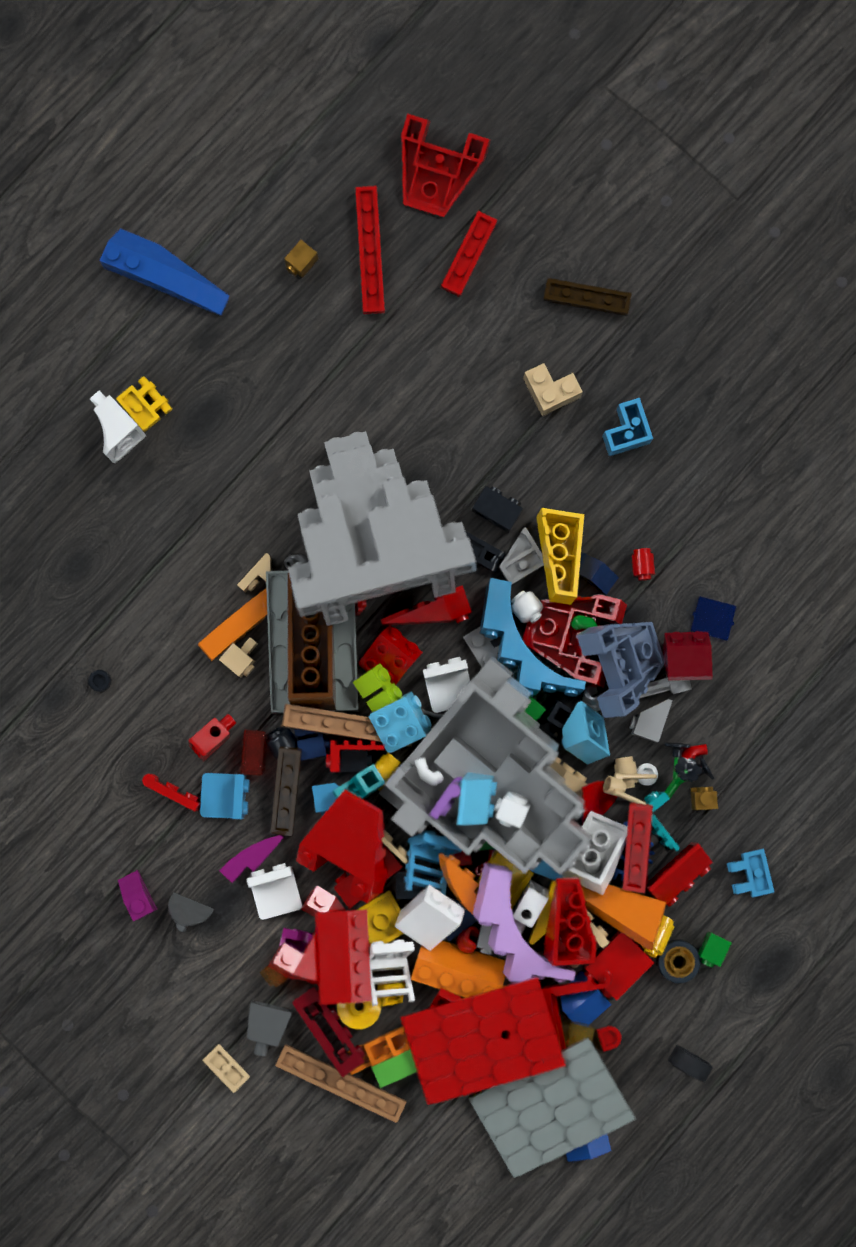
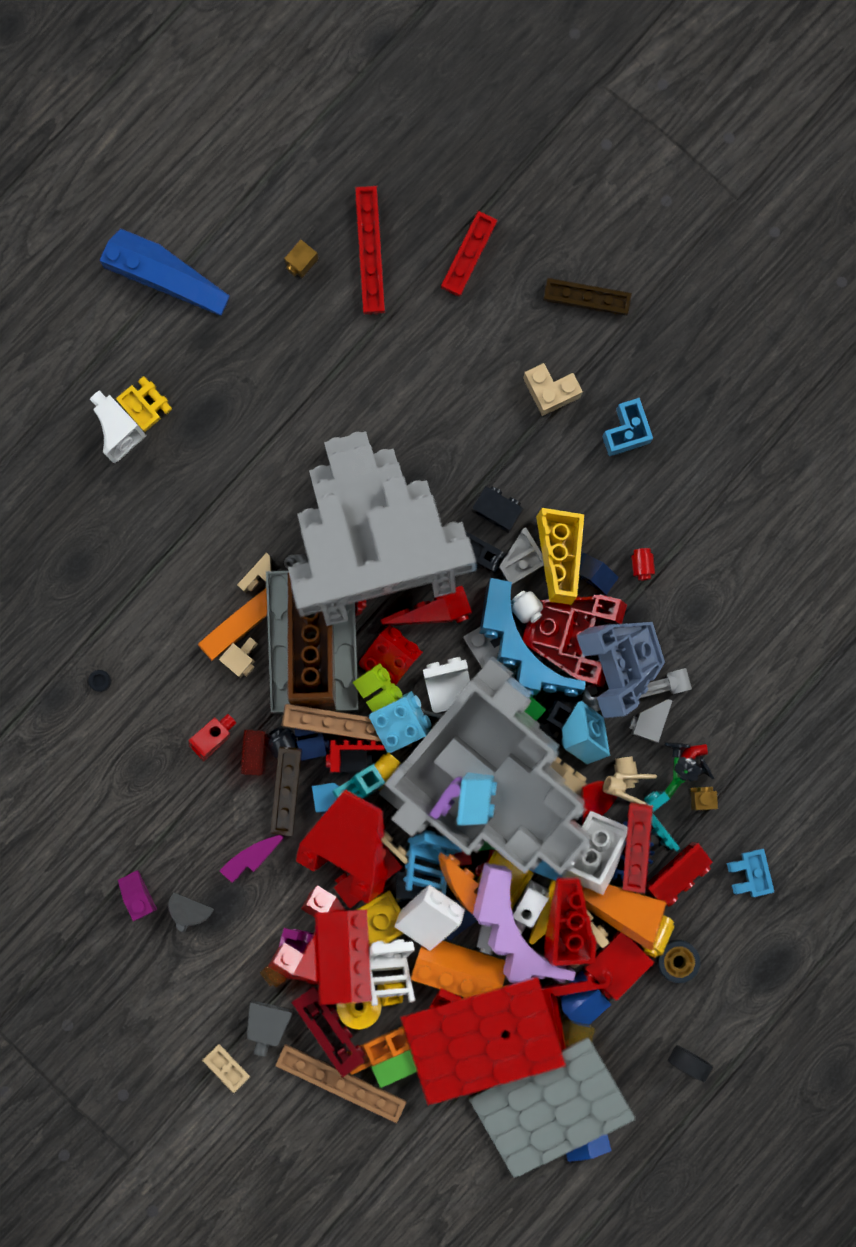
red plate [142,774,201,811] -> none
dark azure bracket [200,773,250,819] -> none
white bracket [247,863,302,920] -> none
red wedge [401,113,491,217] -> none
white arm [414,757,443,786] -> none
red arm [457,927,480,954] -> none
white brick [494,791,531,829] -> none
green arm [571,615,597,630] -> none
red tile [596,1026,622,1052] -> none
white tile [637,763,658,785] -> none
dark red slope [663,631,713,681] -> none
clear blue piece [690,596,736,641] -> none
green brick [698,931,731,968] -> none

